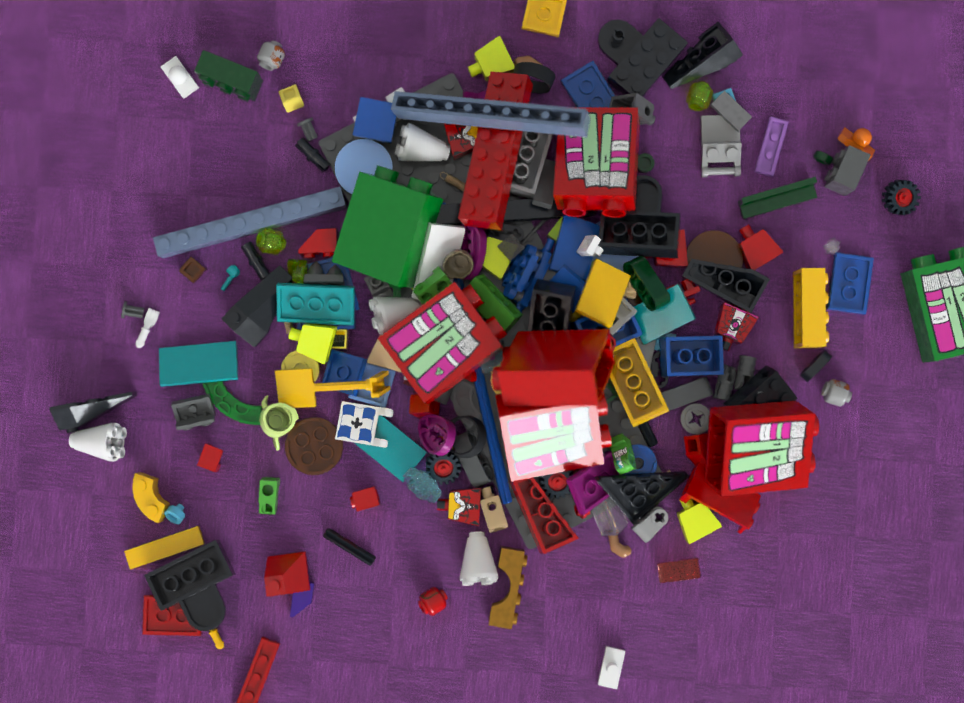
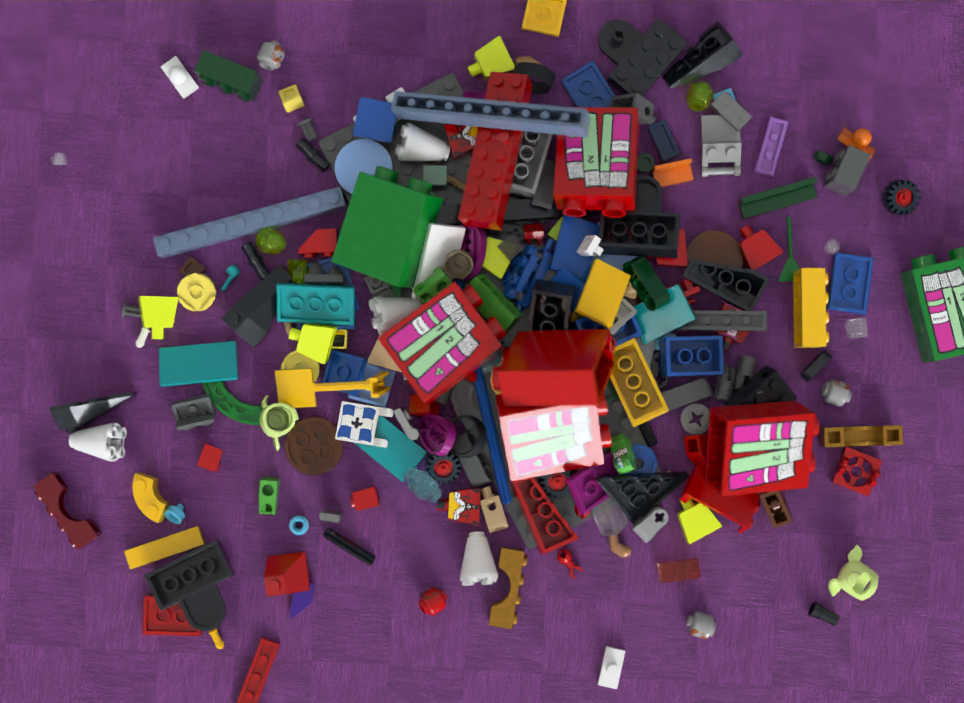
none -> dark red arch [33,472,102,550]
none -> clear plate [50,153,70,165]
none -> neon yellow torso [138,296,178,339]
none -> light yellow tile [177,273,216,311]
none -> medium azure plate [289,515,309,535]
none -> flat silver tile [319,510,344,523]
none -> light grey plate [393,408,419,440]
none -> sand green panel [423,165,447,186]
none -> red tile [523,223,544,245]
none -> red arm [557,549,583,579]
none -> dark blue tile [647,119,680,163]
none -> orange panel [651,158,694,187]
none -> dark grey plate [674,310,768,332]
none -> light grey head [686,611,716,639]
none -> reddish brown brick [759,490,793,529]
none -> green piece [778,217,800,282]
none -> black pin [808,602,839,626]
none -> pearl gold arch [819,425,903,447]
none -> yellowish green piece [828,545,879,601]
none -> red piece [831,446,882,497]
none -> clear tile [845,317,868,339]

